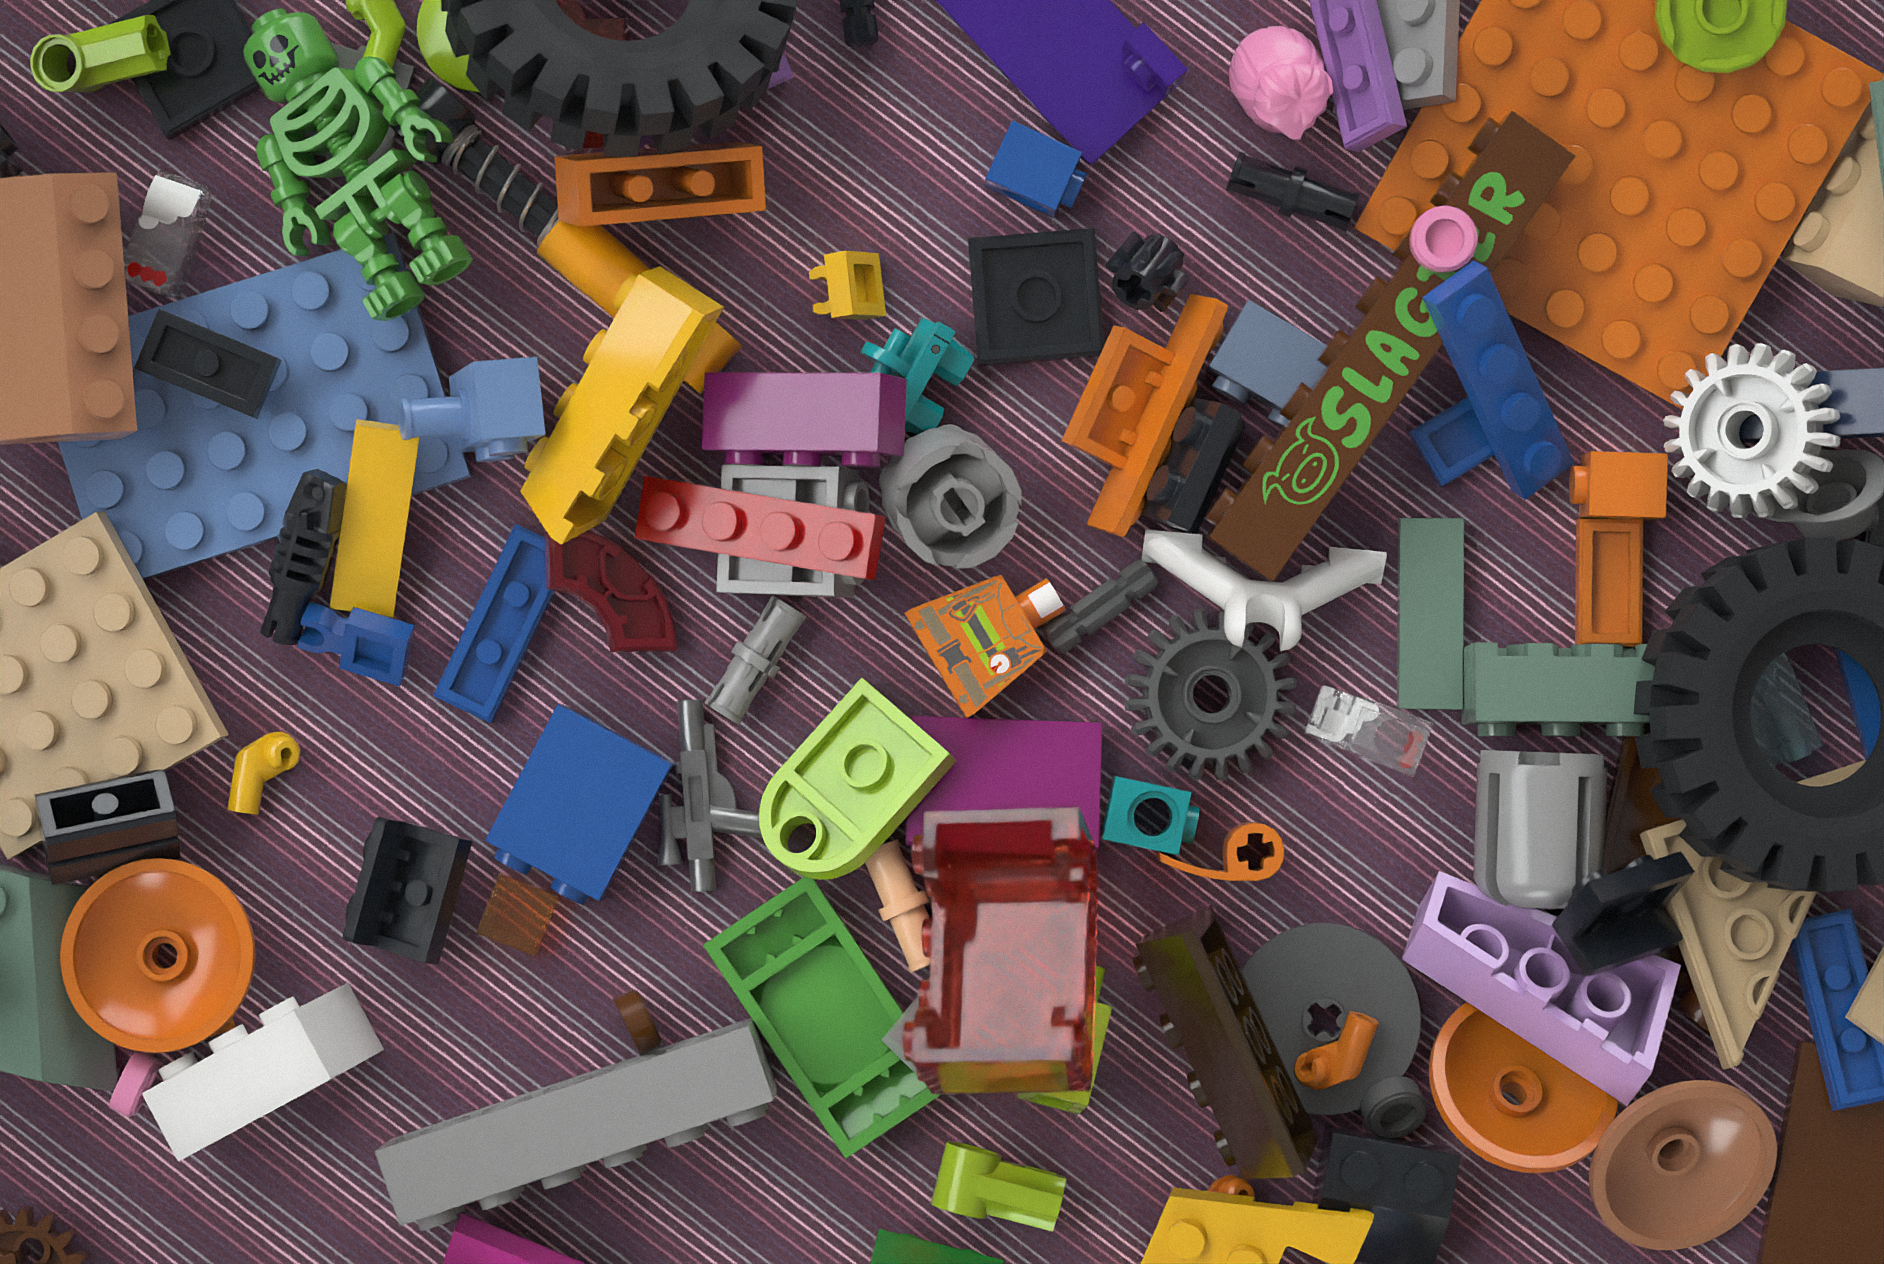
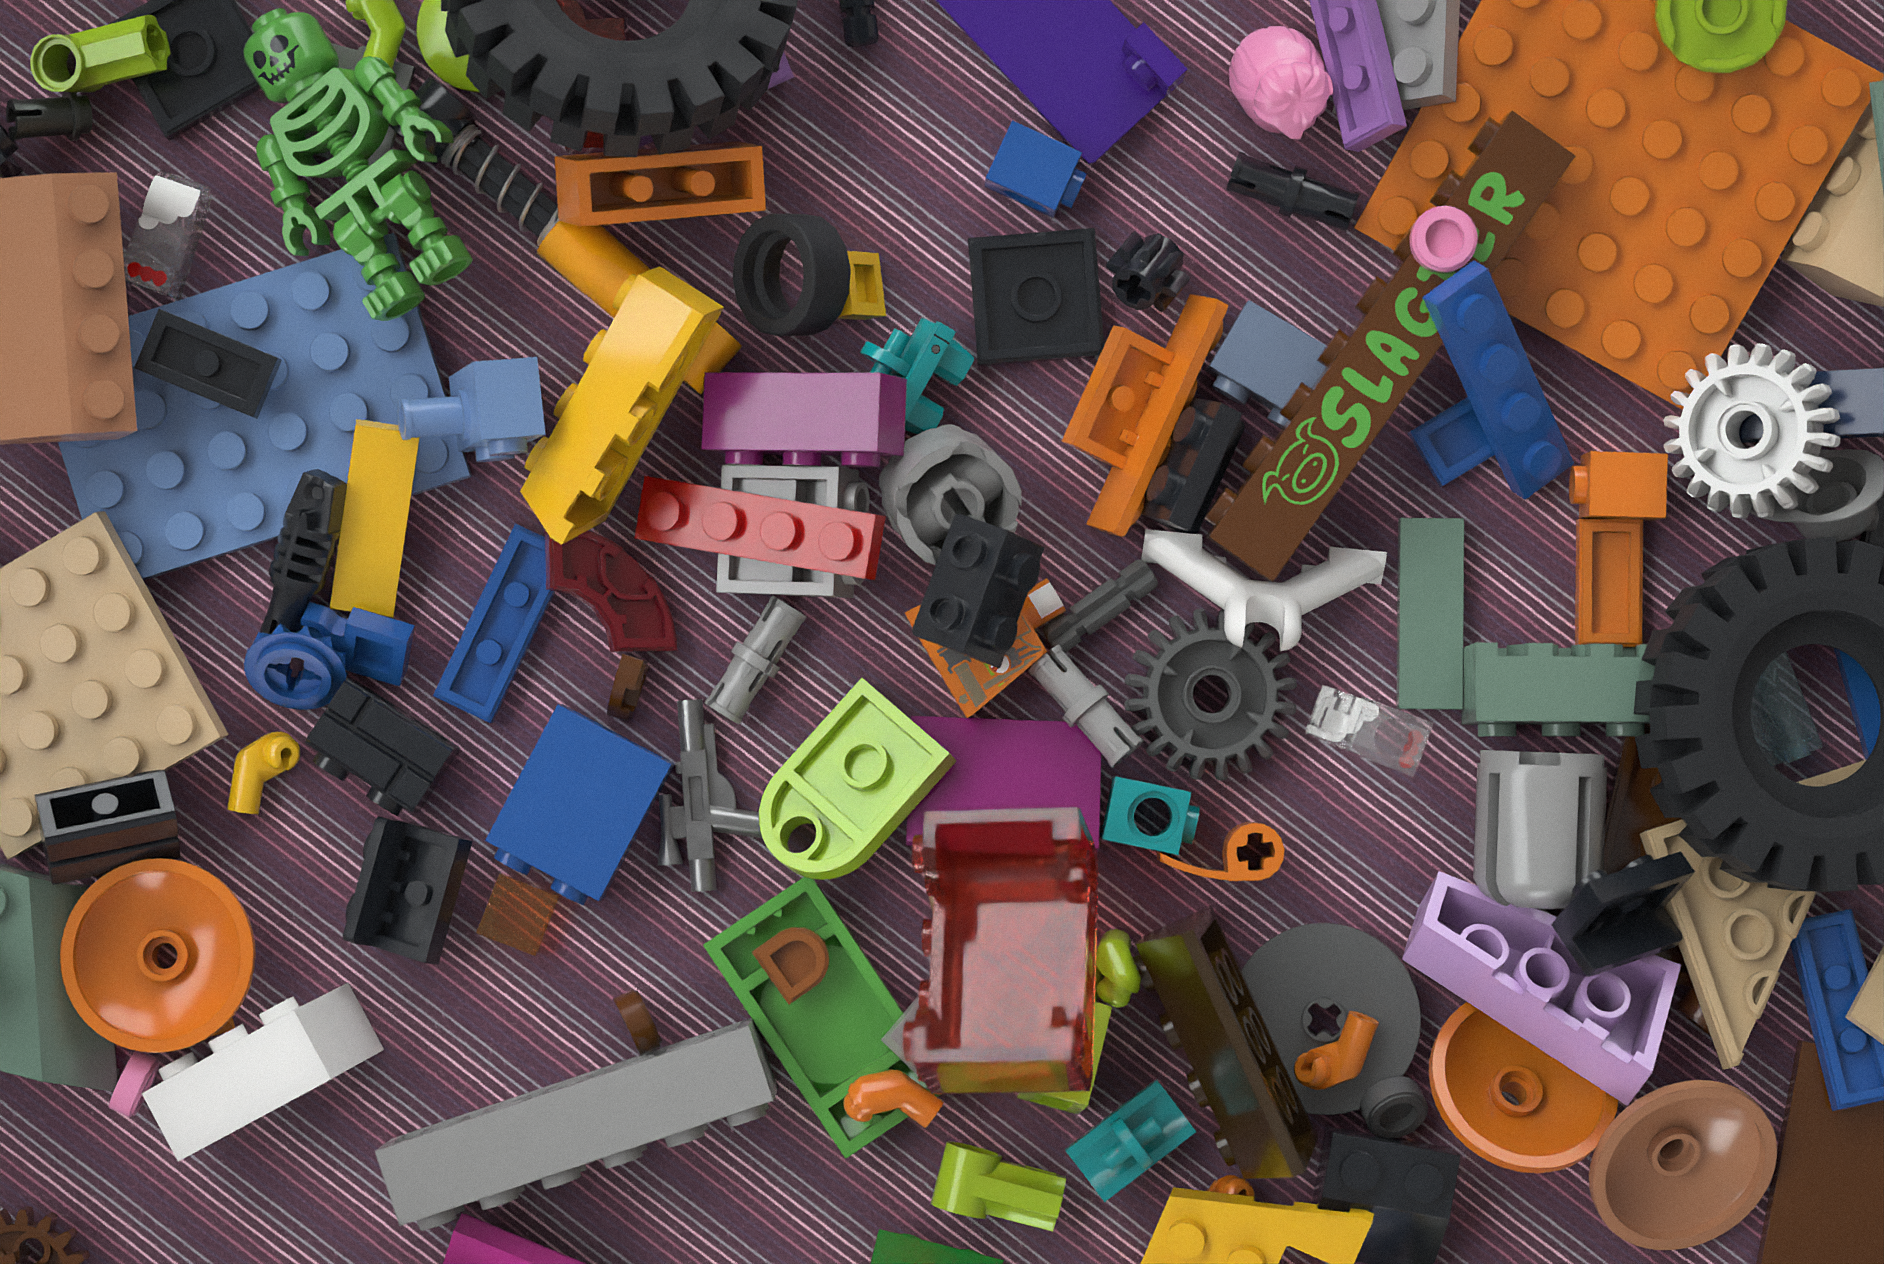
light nougat pin [865,839,948,973] -> none
none -> pearl dark grey pin [6,92,93,141]
none -> blue gear [244,624,348,710]
none -> black brick [305,678,460,816]
none -> reddish brown tile [607,654,650,722]
none -> black tyre [733,214,851,336]
none -> dark orange tile [752,927,829,1005]
none -> orange arm [843,1069,944,1128]
none -> black bracket [912,514,1045,668]
none -> light grey pin [1028,645,1143,768]
none -> teal hips [1065,1079,1196,1202]
none -> lime arm [1095,929,1141,1008]

